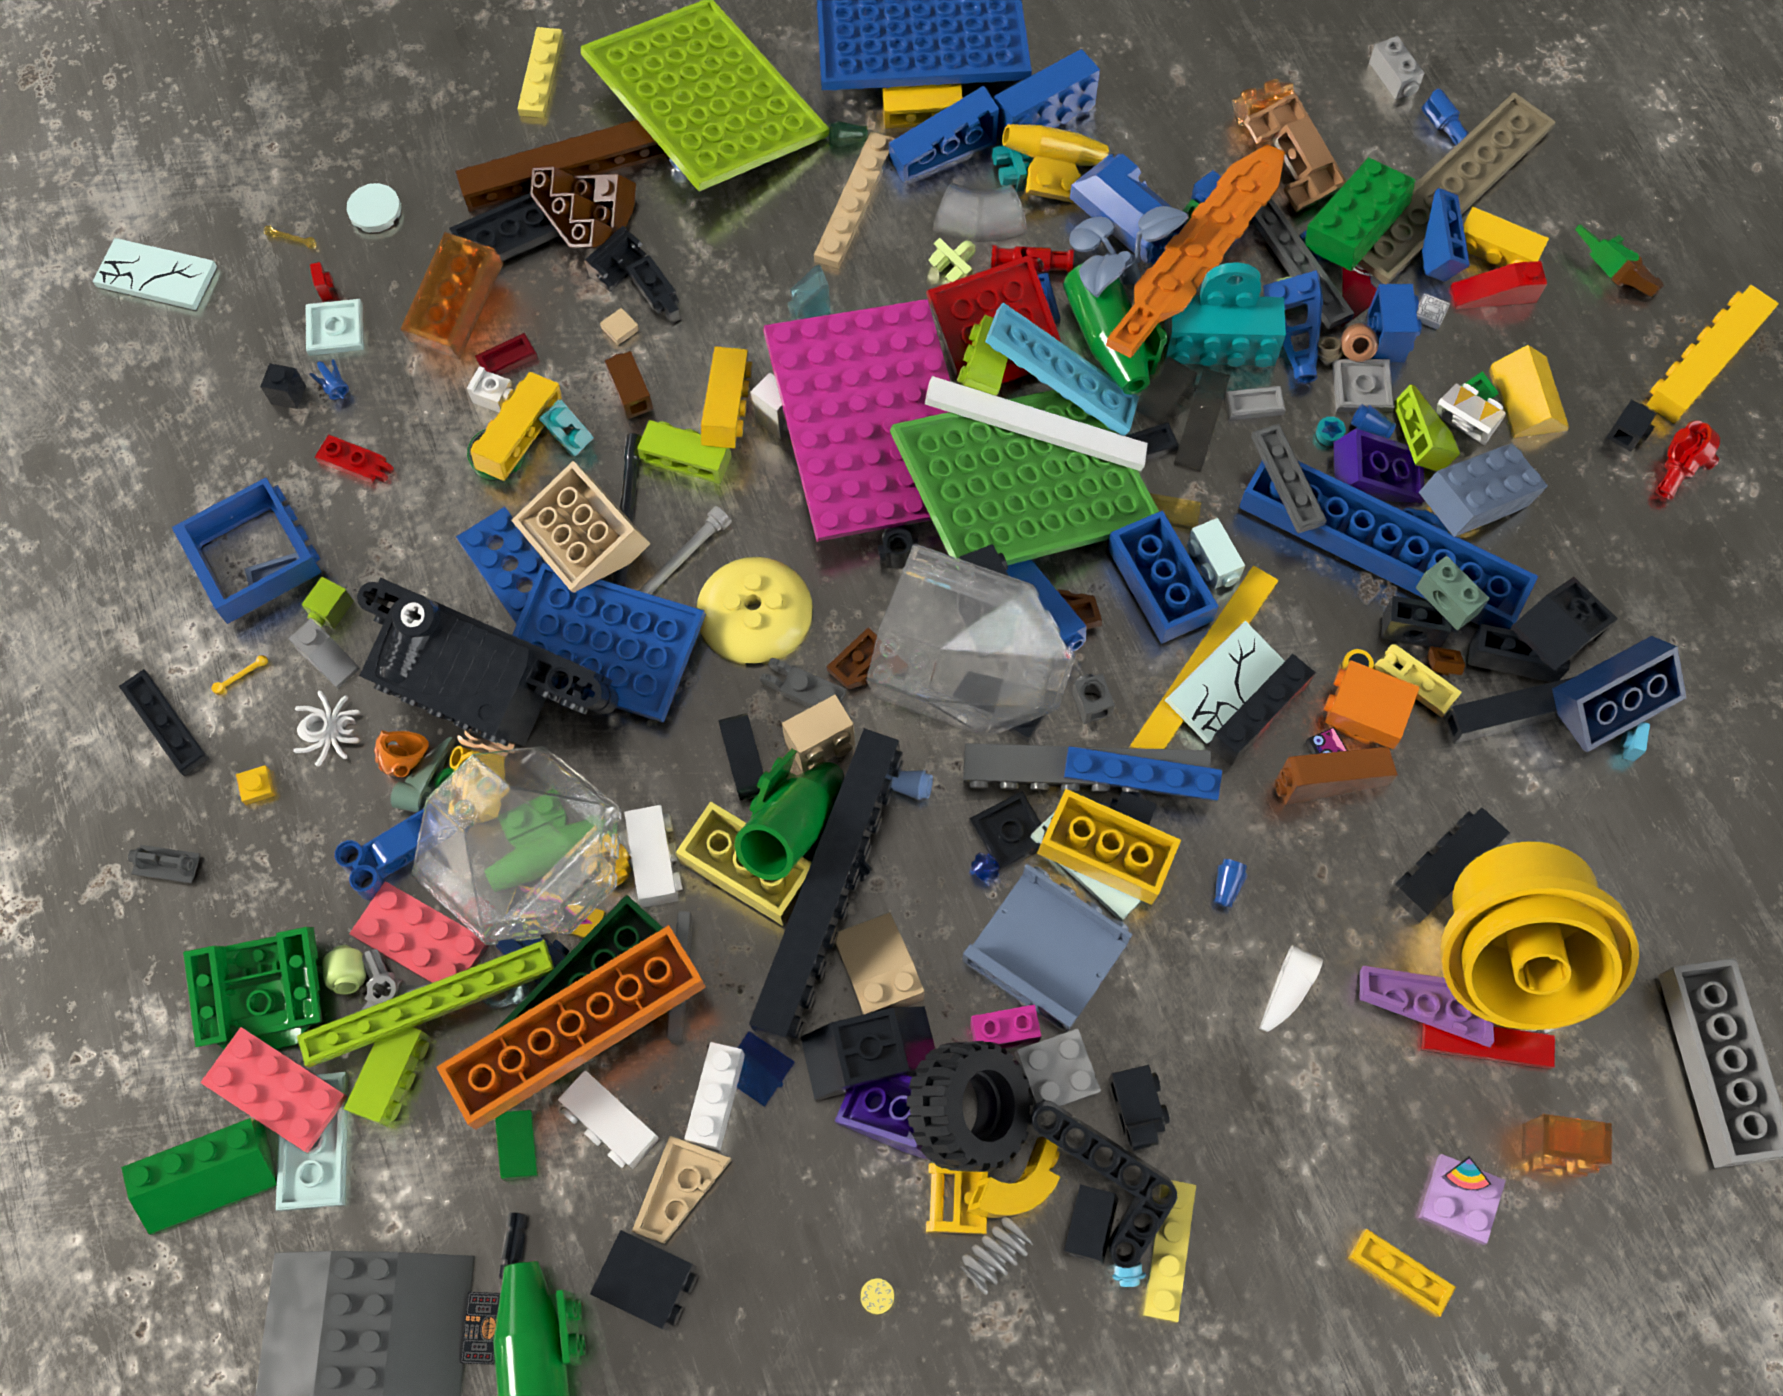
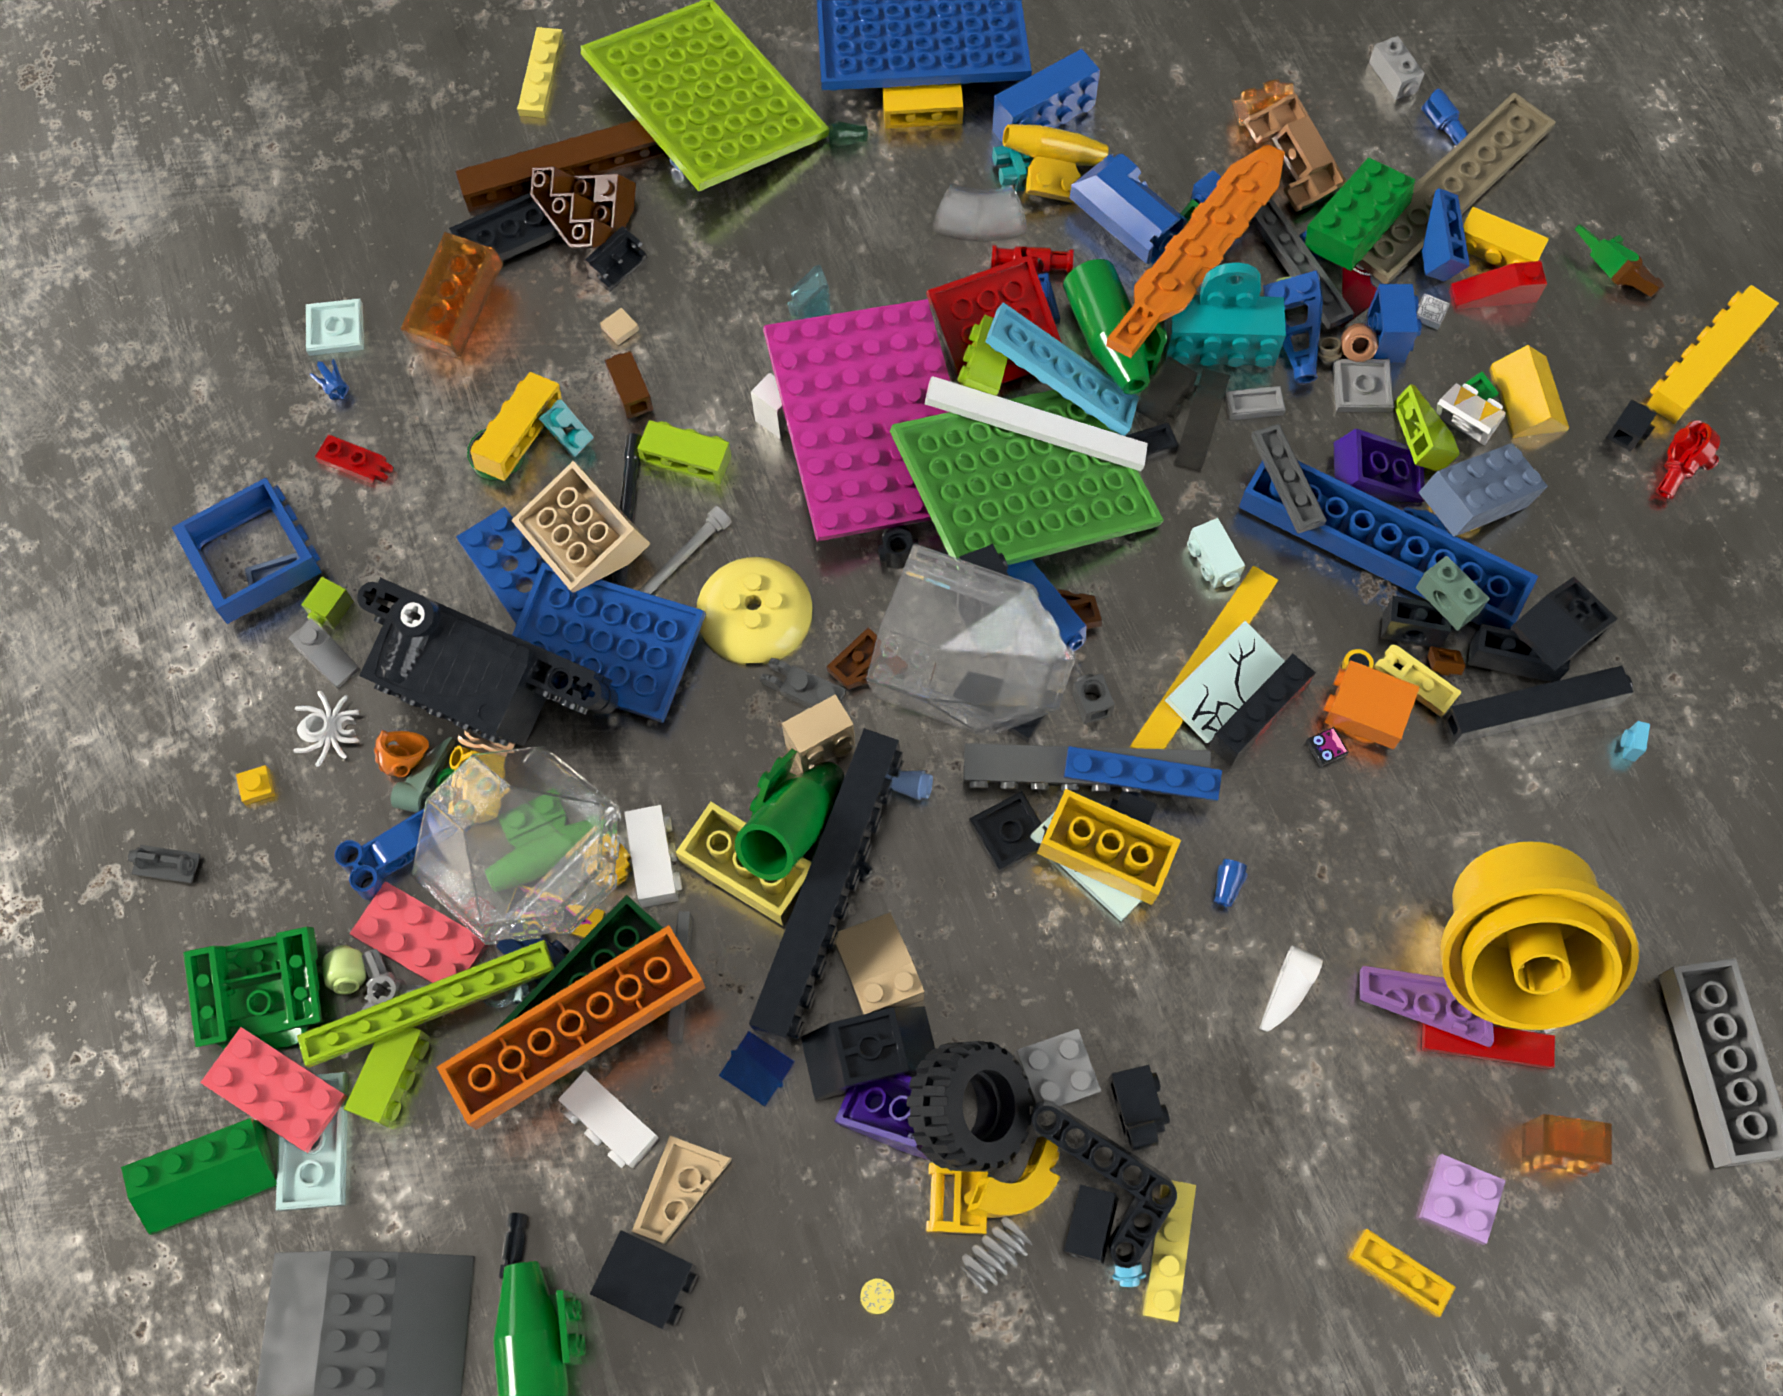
light aqua tile [92,238,217,310] -> none
black tile [119,669,209,776] -> none
yellow hinge [211,655,268,695] -> none
black brick [260,363,306,409] -> none
clear yellow hinge [263,225,316,249] -> none
red plate [309,262,335,302] -> none
light aqua tile [346,183,402,233] -> none
tile [460,1292,500,1365] -> none
white brick [467,366,515,412] -> none
dark red tile [475,332,538,376] -> none
green slope [495,1110,538,1182] -> none
black hinge [626,255,681,323] -> none
white brick [684,1042,745,1151] -> none
yellow brick [701,346,753,448] -> none
black beam [718,713,764,801] -> none
tan plate [814,131,895,269] -> none
blue wedge [889,86,999,183] -> none
yellowish green hips [928,238,976,282] -> none
sand blue panel [962,864,1132,1033] -> none
dark pink brick [970,1004,1041,1049] -> none
clear blue plate [971,852,999,882] -> none
sand blue plant [1069,206,1189,298] -> none
blue brick [1107,510,1219,644] -> none
clear yellow tile [1150,493,1201,530] -> none
dark orange slope [1275,747,1398,806] -> none
teal tile [1315,417,1346,446] -> none
blue cone [1351,404,1396,439] -> none
black brick [1392,807,1510,923] -> none
tile [1441,1156,1491,1191] -> none
dark blue slope [1552,636,1687,752] -> none

